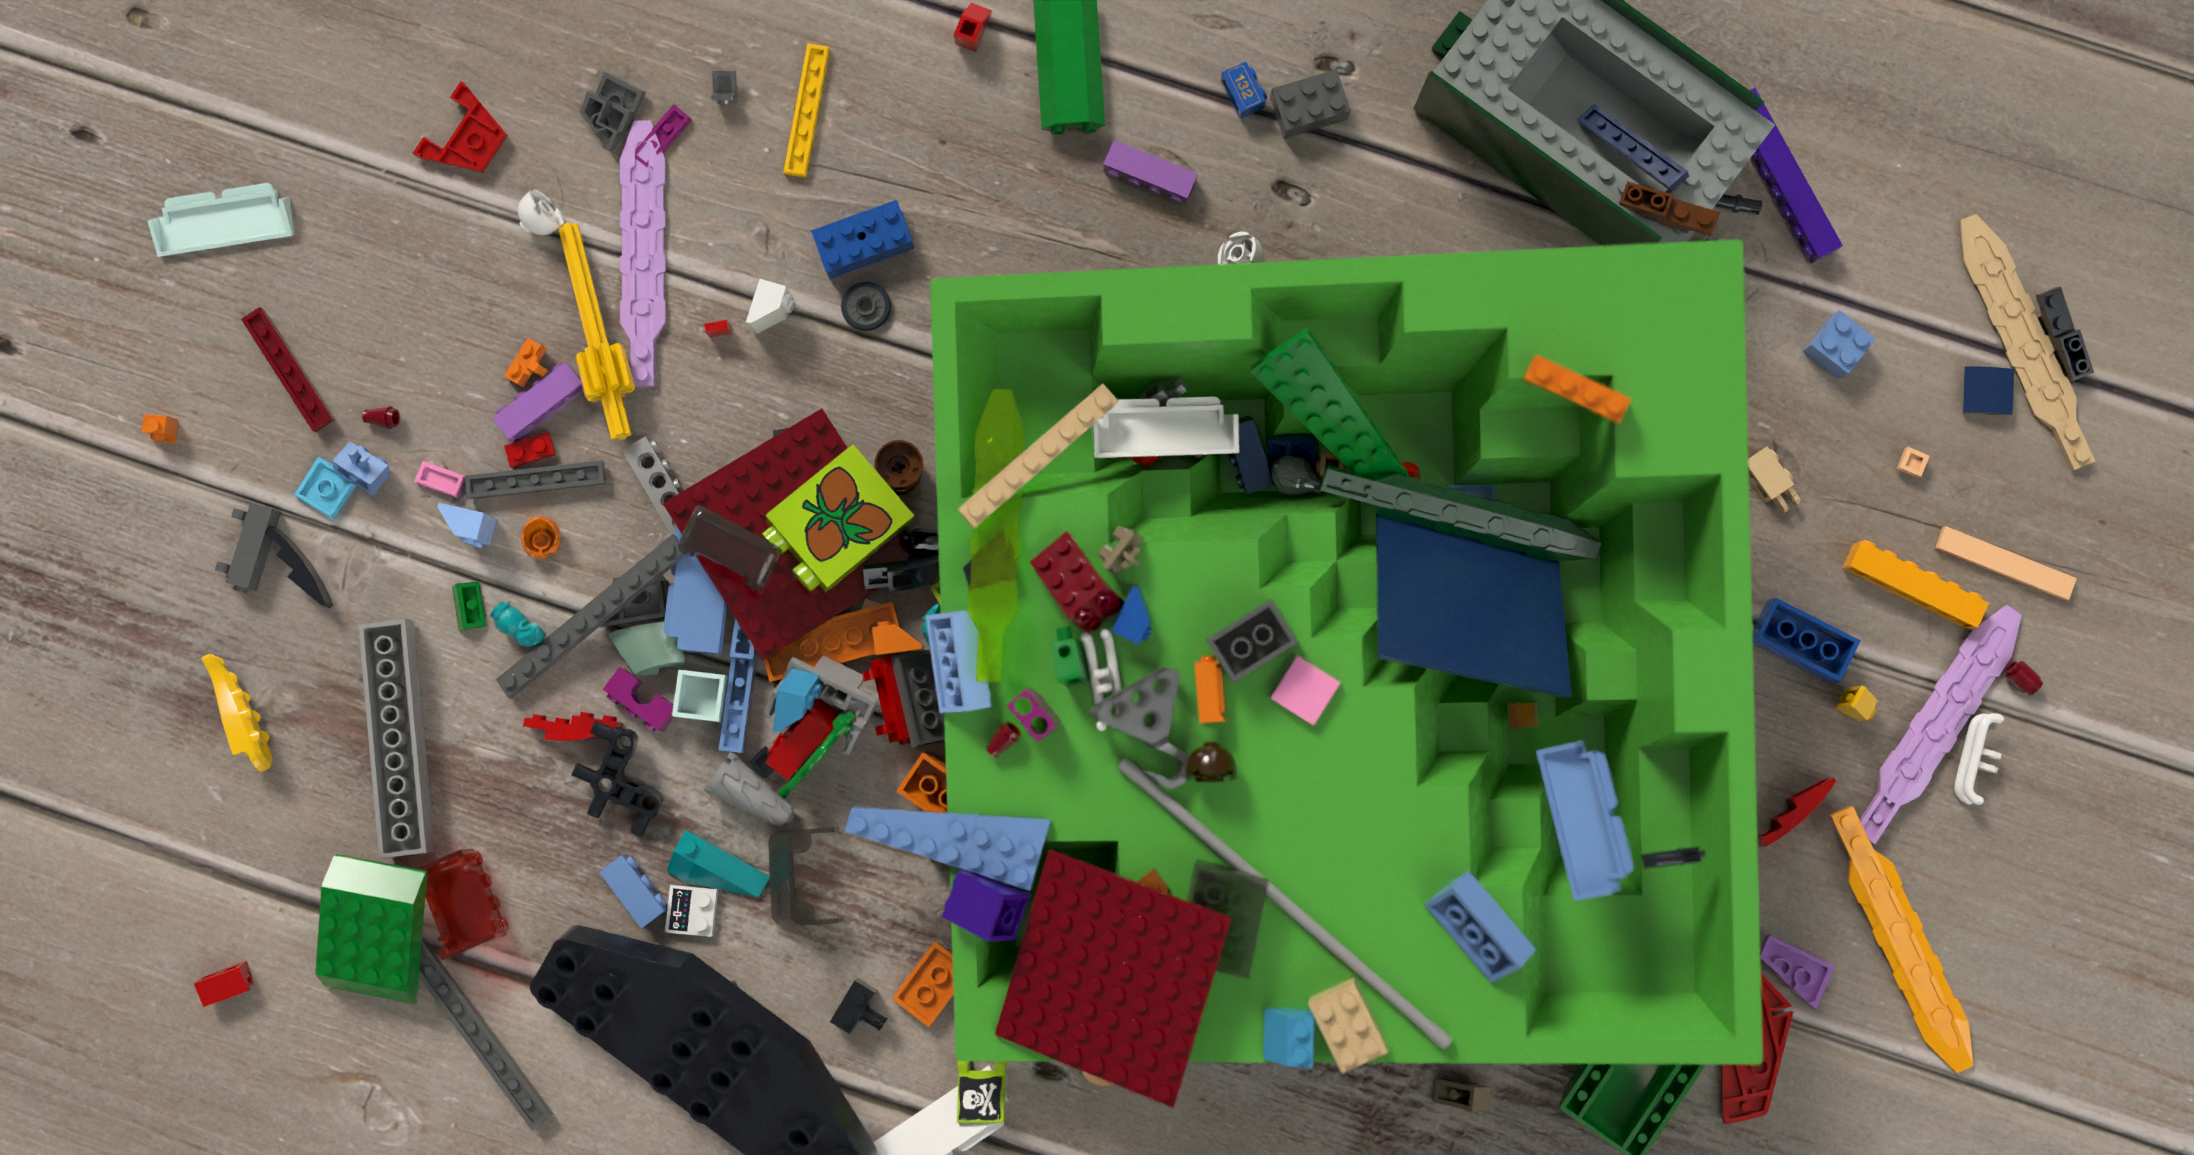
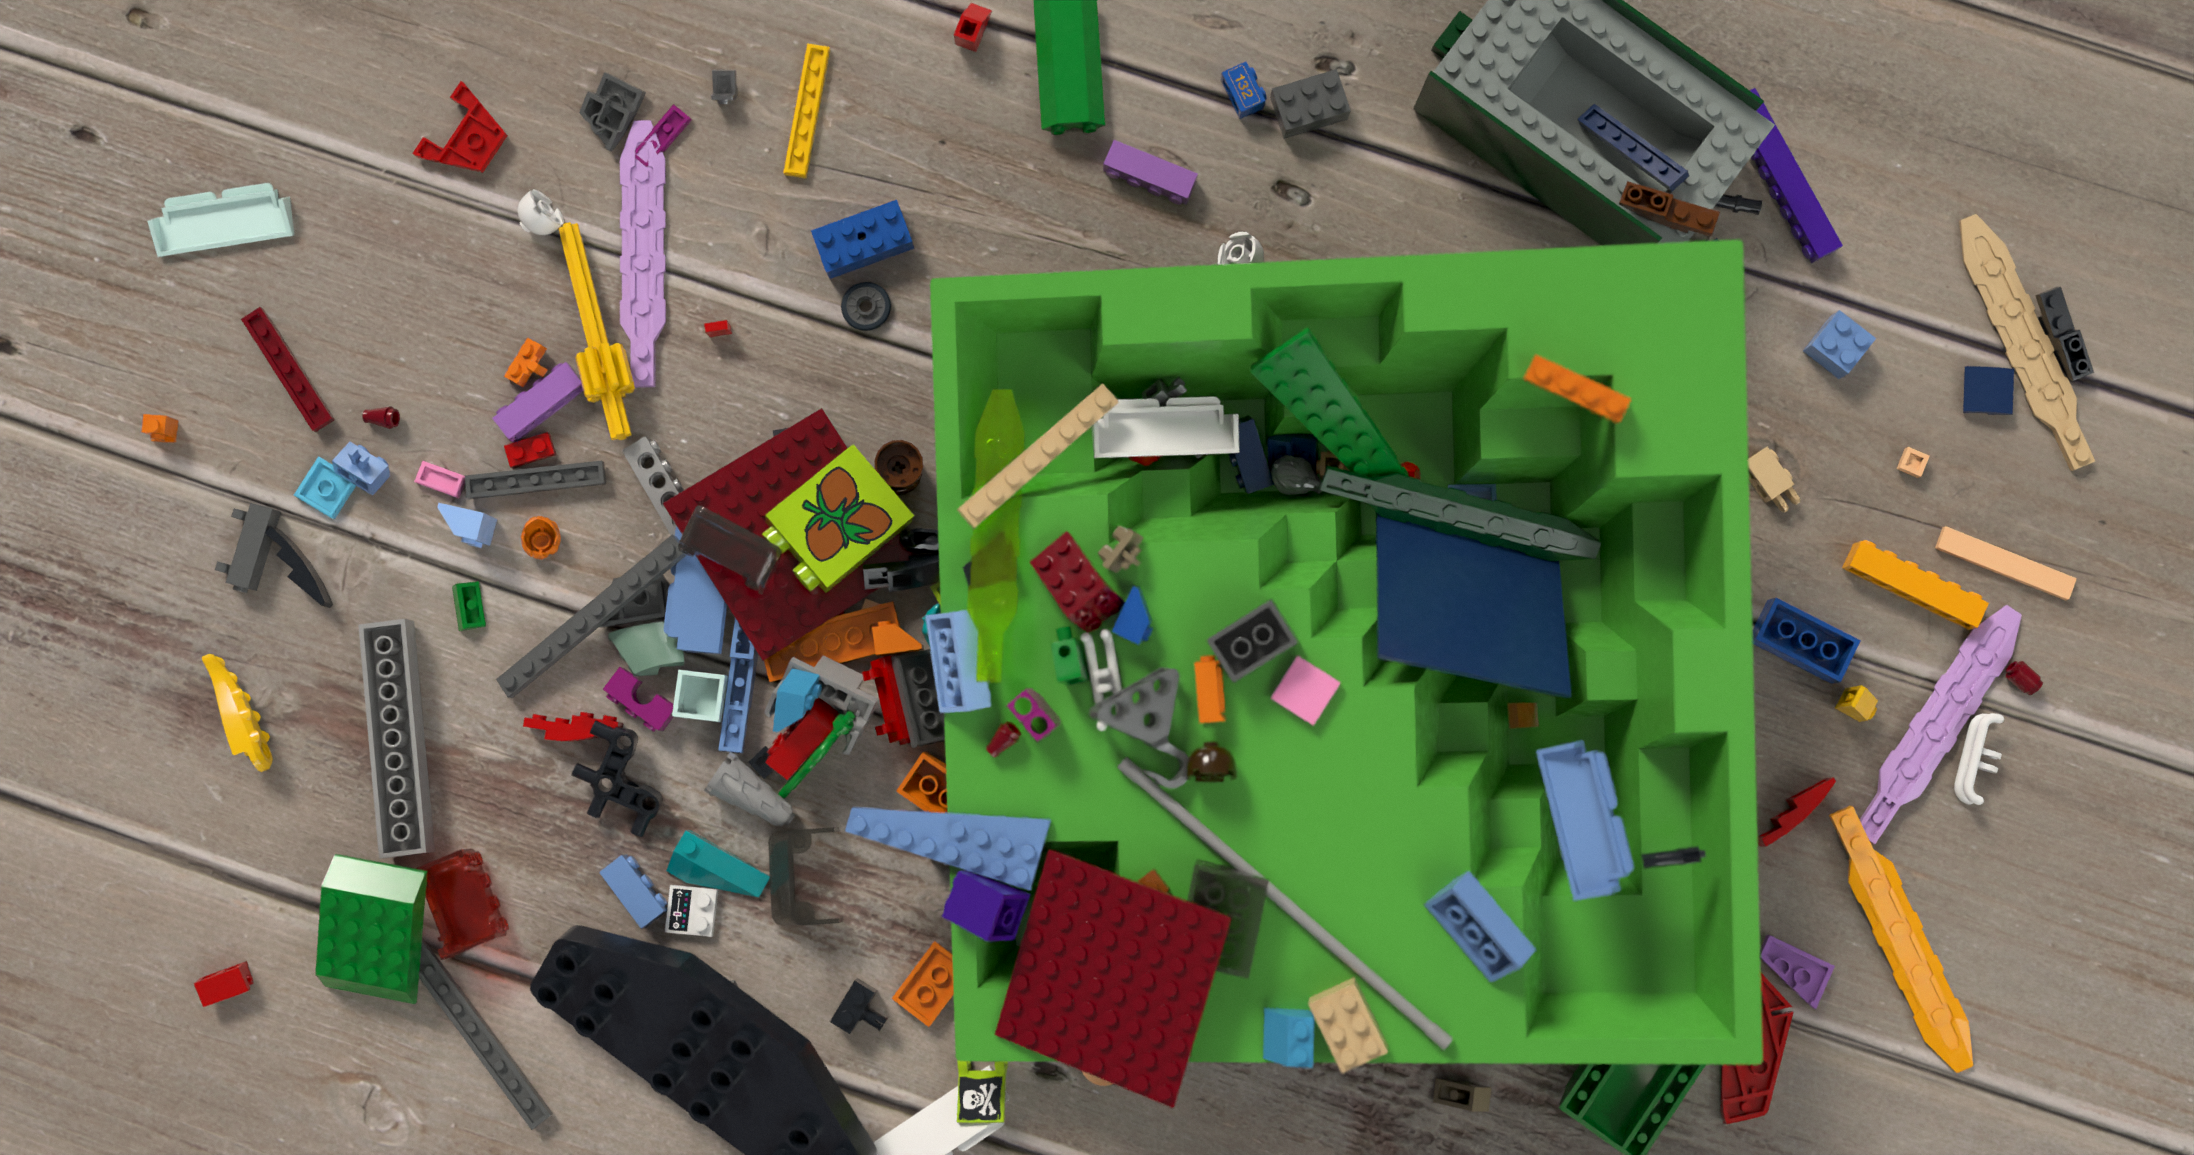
teal animal [490,601,546,647] -> none
white slope [746,279,795,334] -> none

